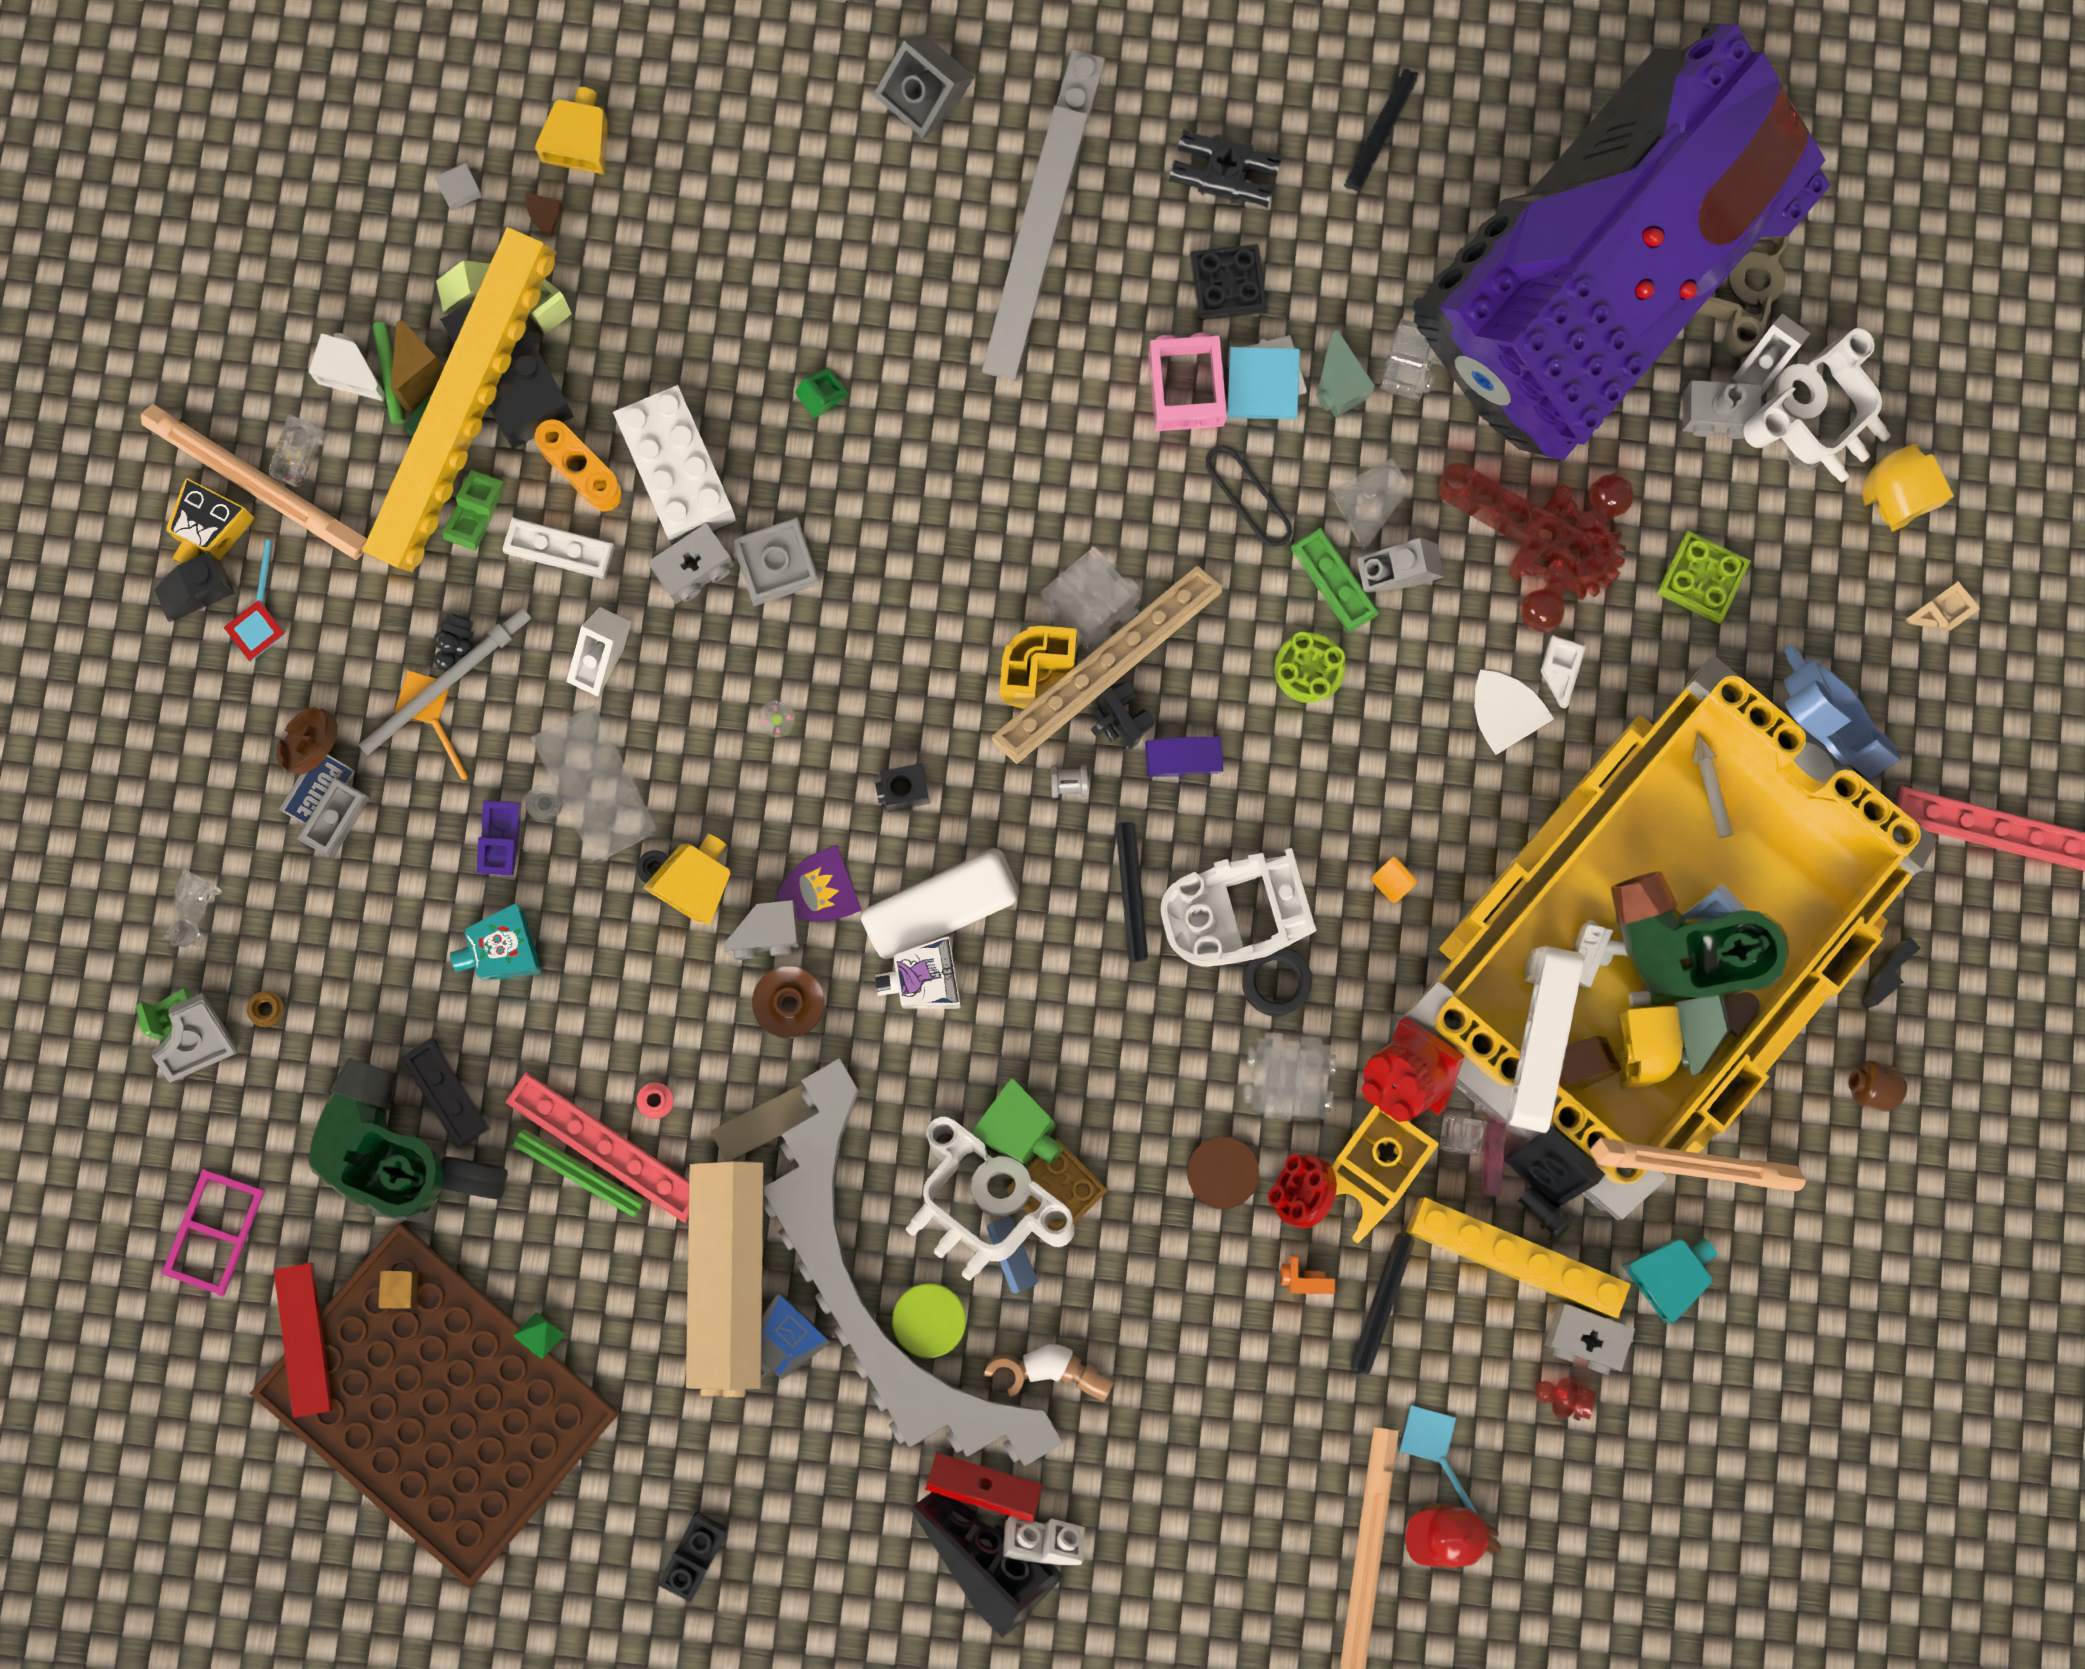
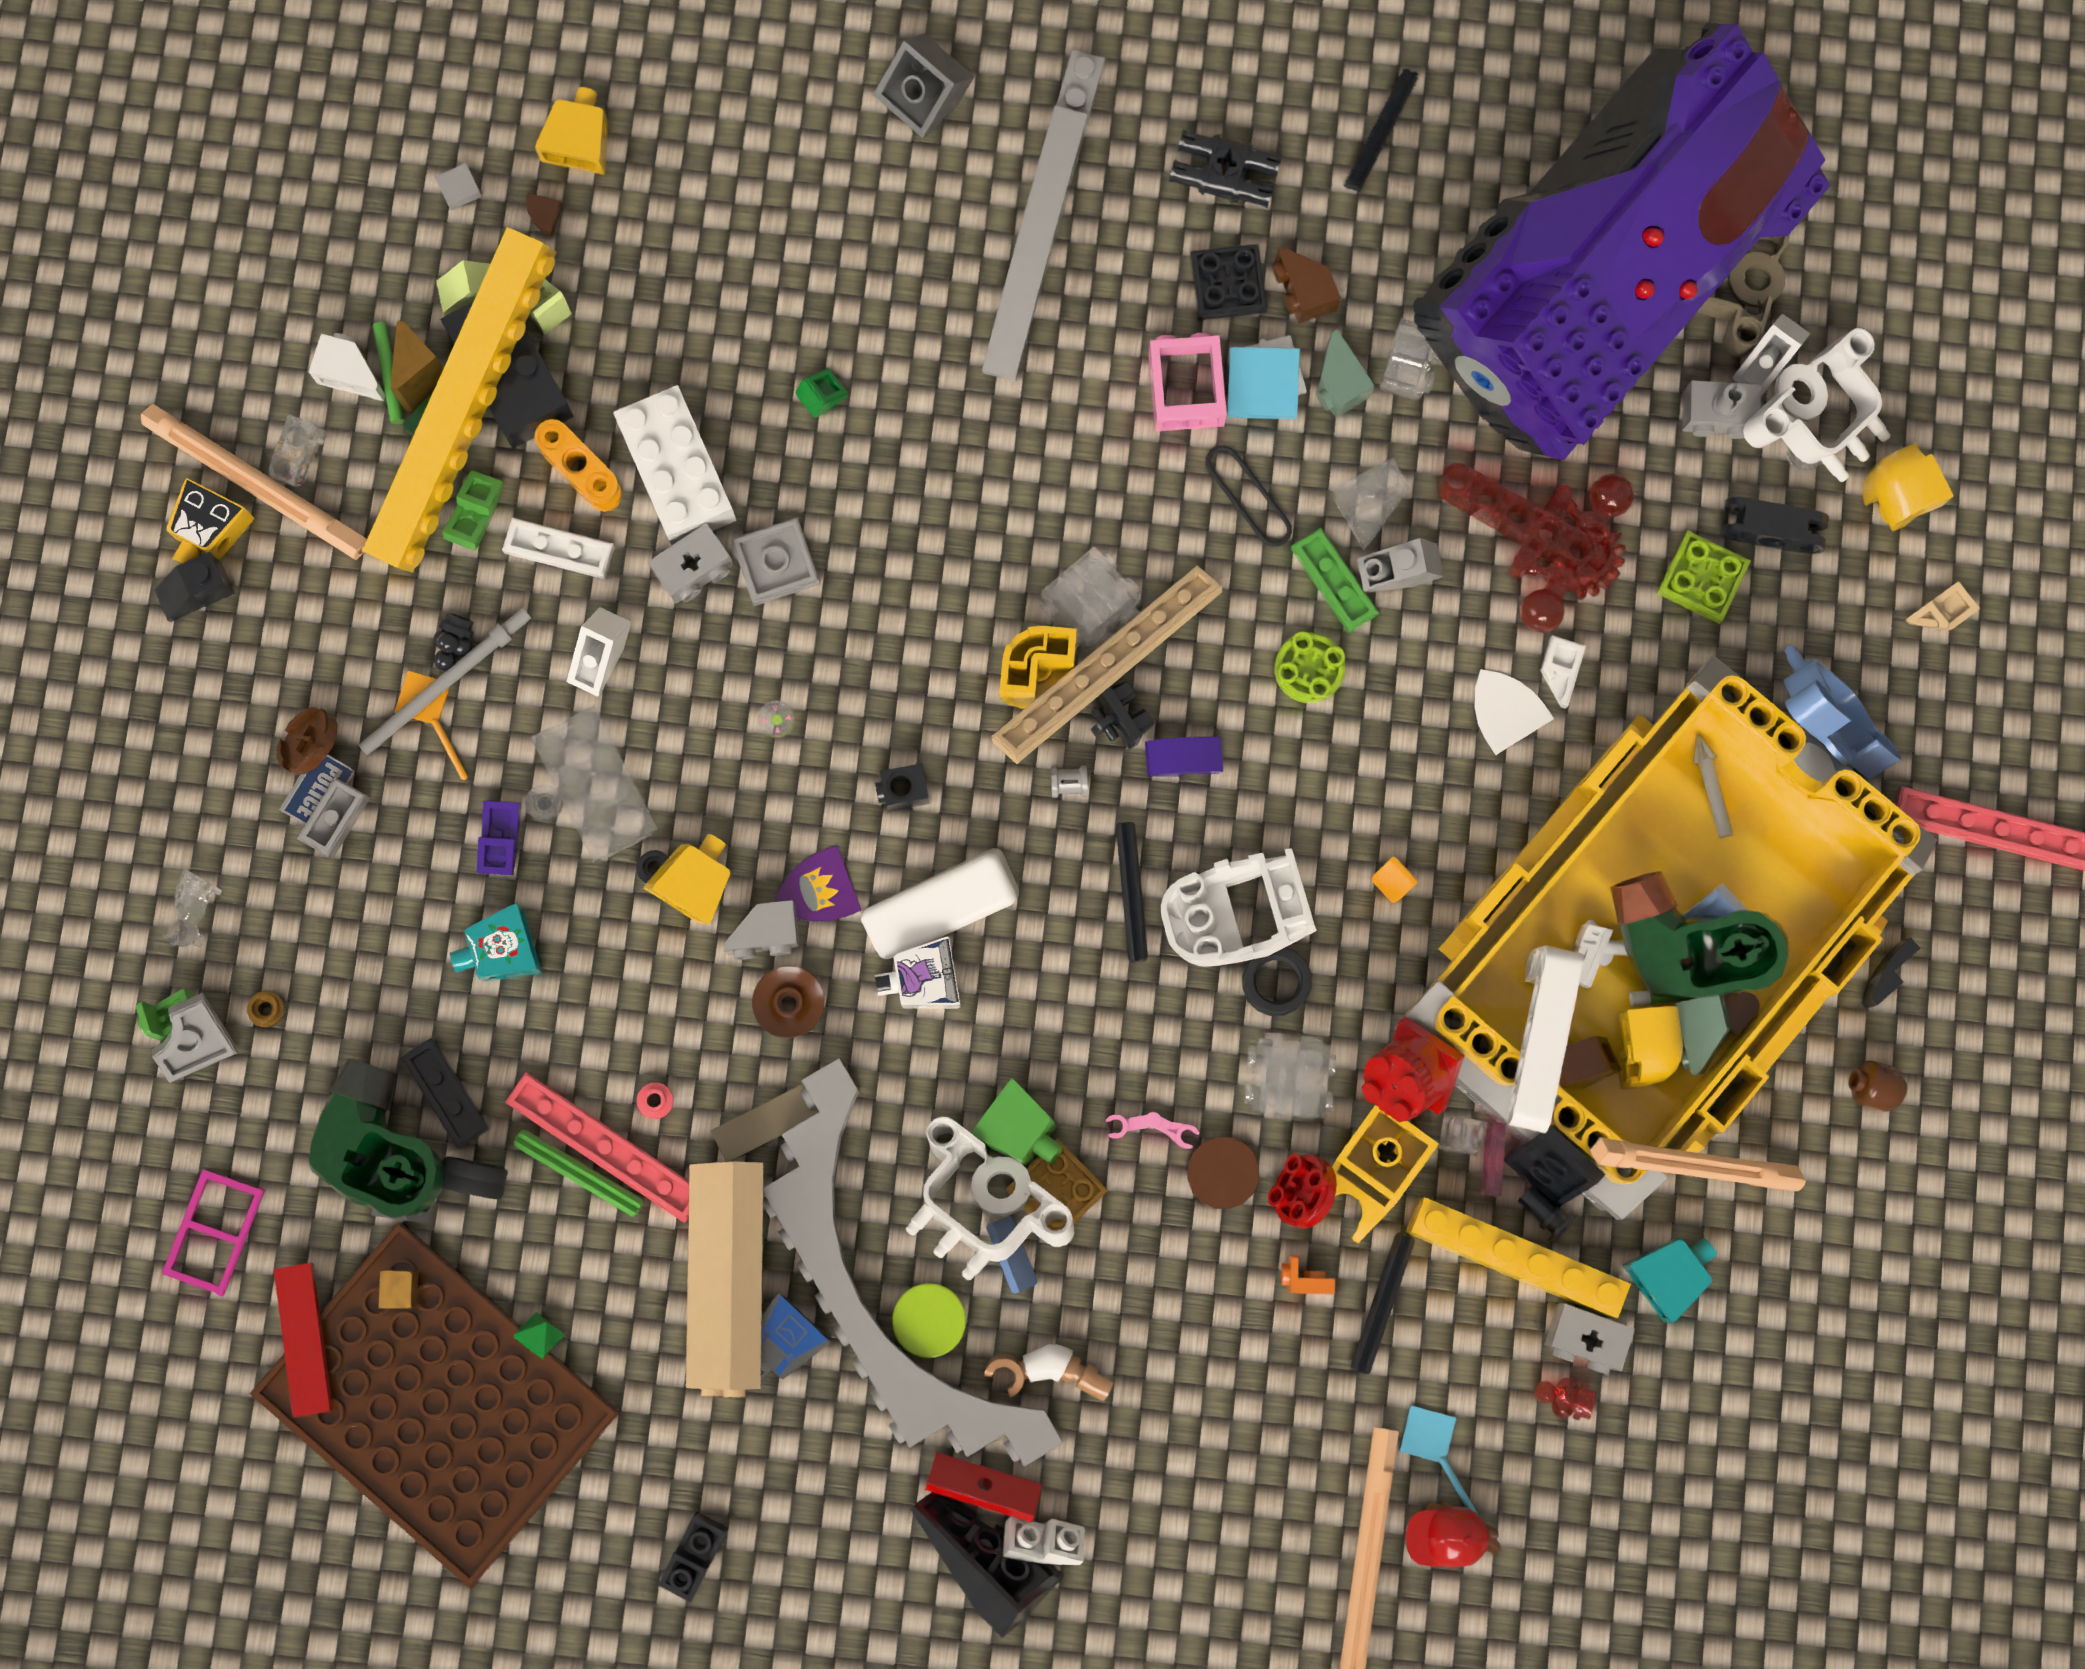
piece [223,539,286,662] -> none
none -> bright pink piece [1105,1112,1199,1149]
none -> reddish brown slope [1272,247,1341,324]
none -> black piece [1720,497,1829,554]

